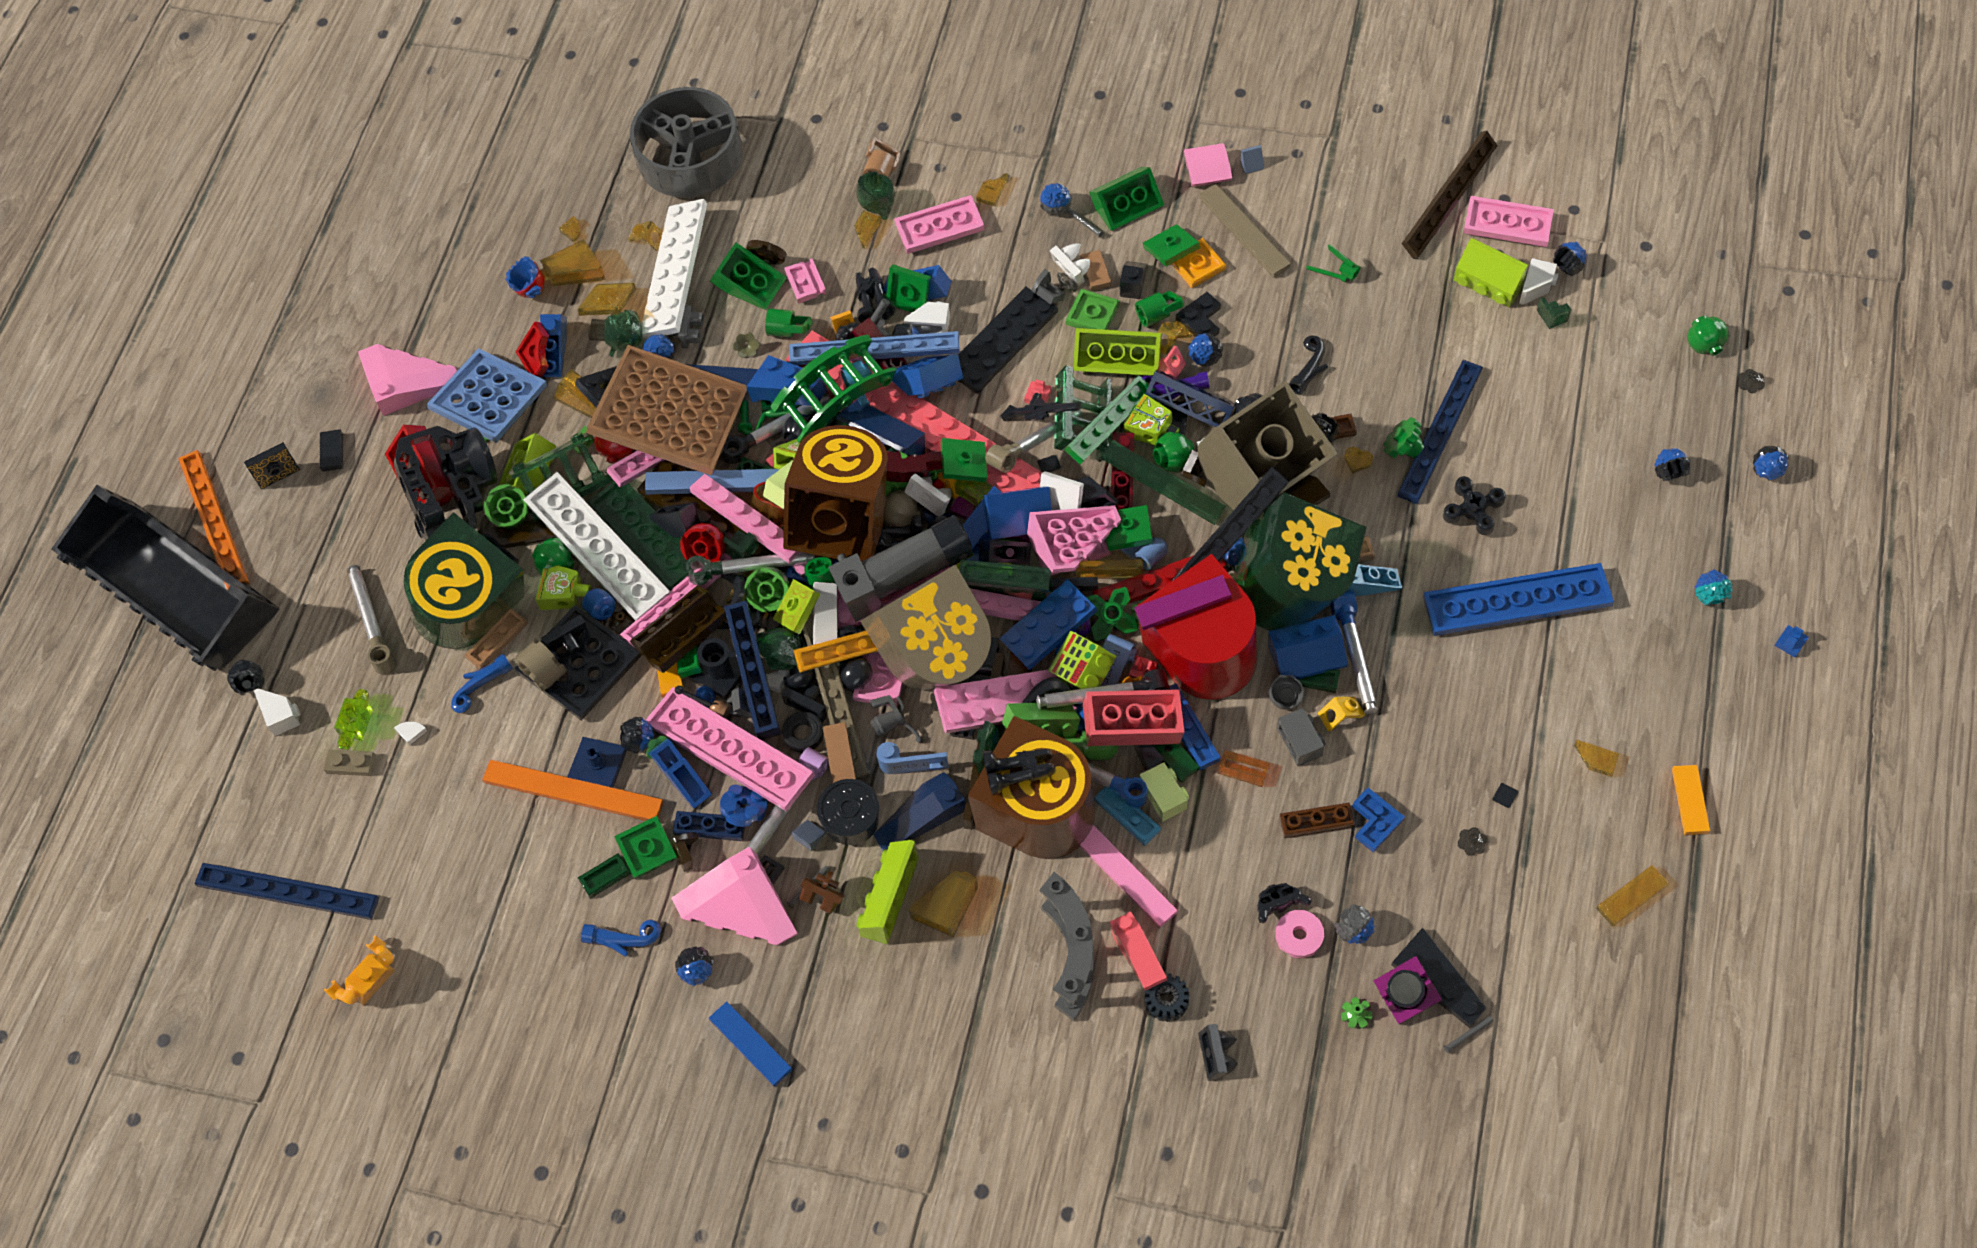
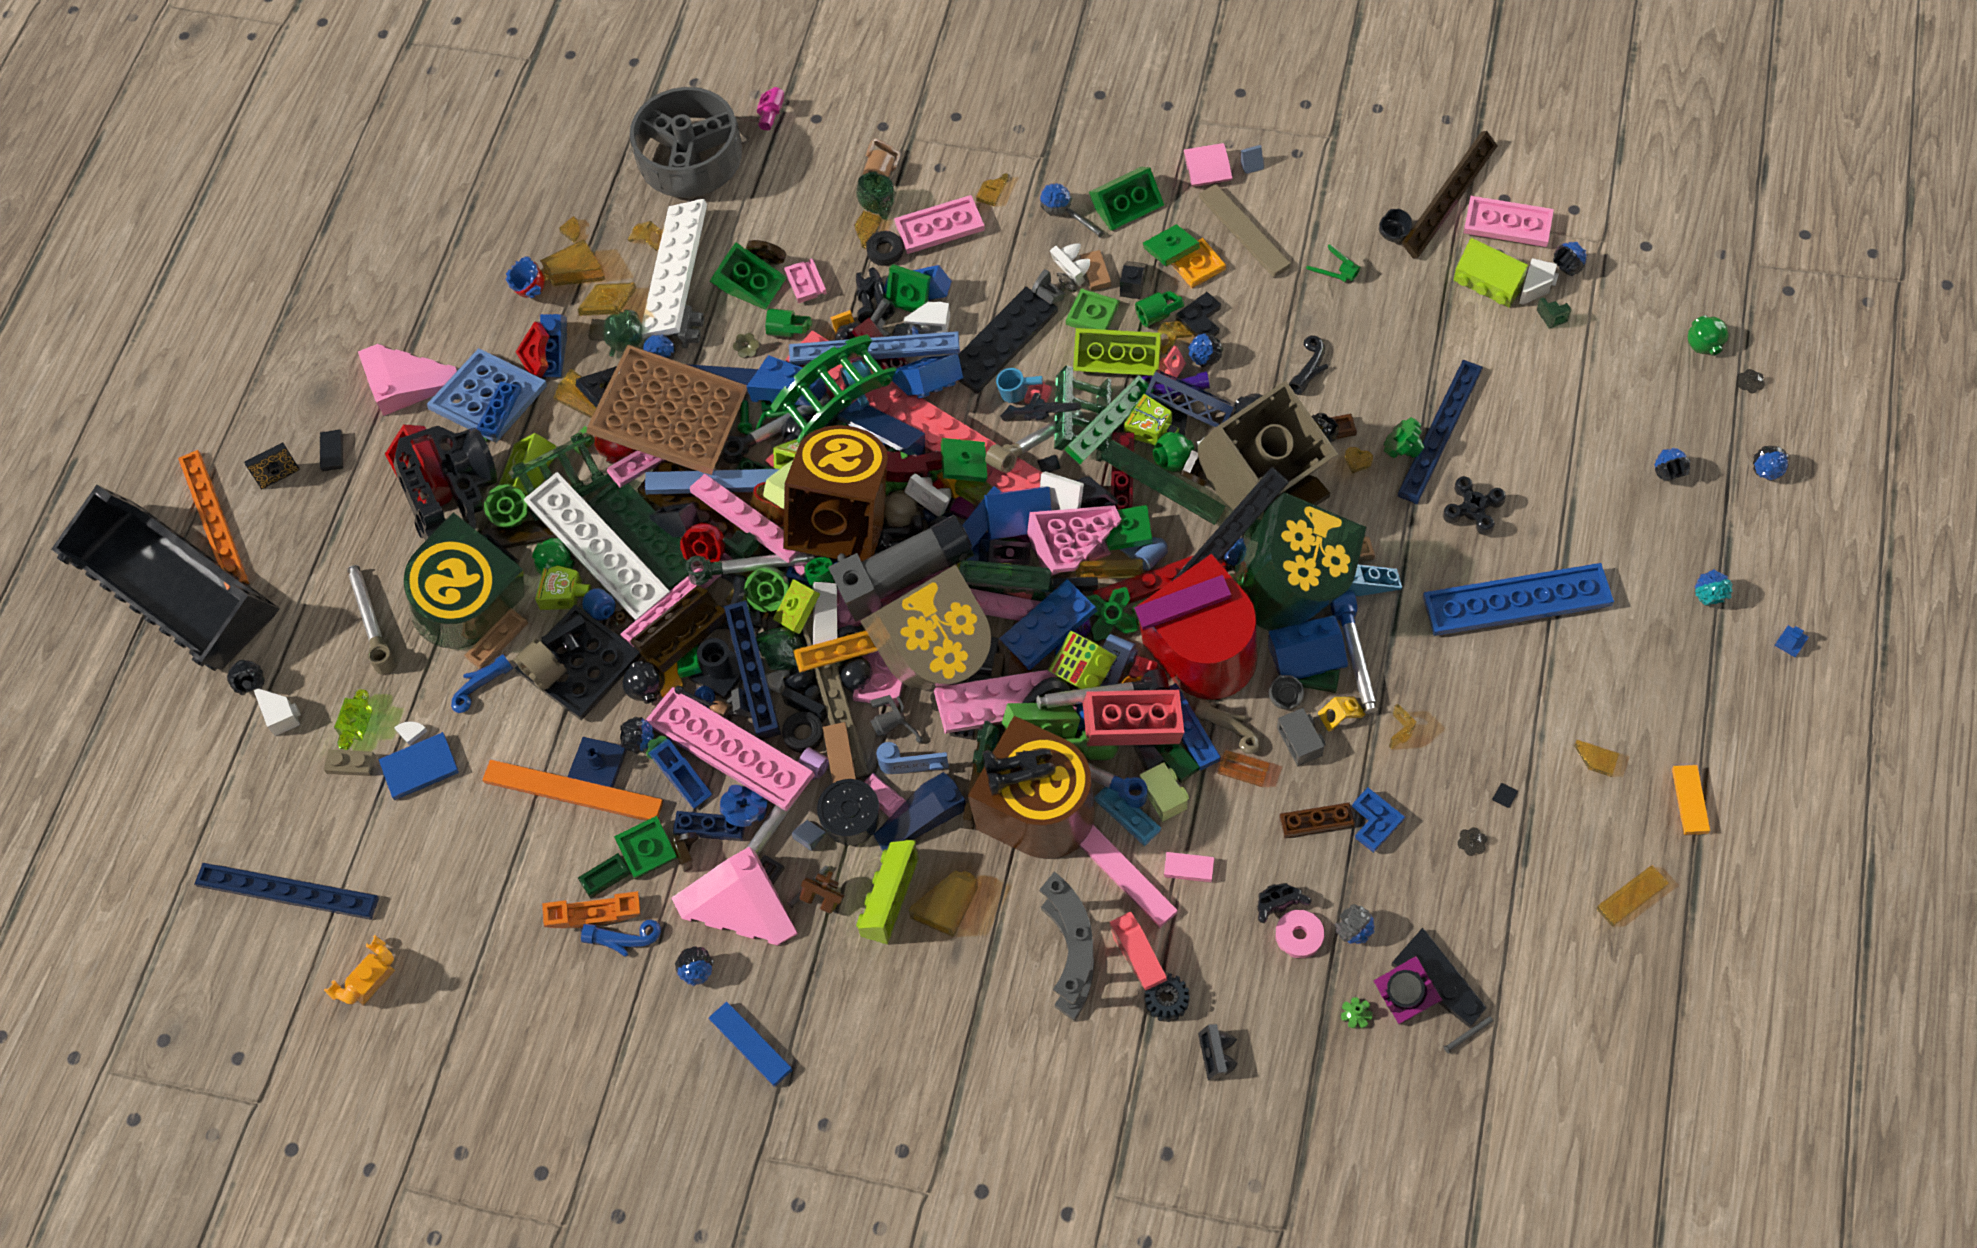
none -> blue tile [378,732,459,800]
none -> blue tile [477,381,521,438]
none -> orange slope [542,891,640,928]
none -> black plant [622,661,665,704]
none -> dark pink piece [757,87,784,131]
none -> bright pink tile [864,773,906,817]
none -> black tyre [866,231,903,266]
none -> dark azure piece [996,368,1043,403]
none -> bright pink tile [1164,852,1214,883]
none -> dark tan plant [1195,699,1260,754]
none -> black hair [1379,209,1412,242]
none -> clear yellow bracket [1389,704,1416,749]

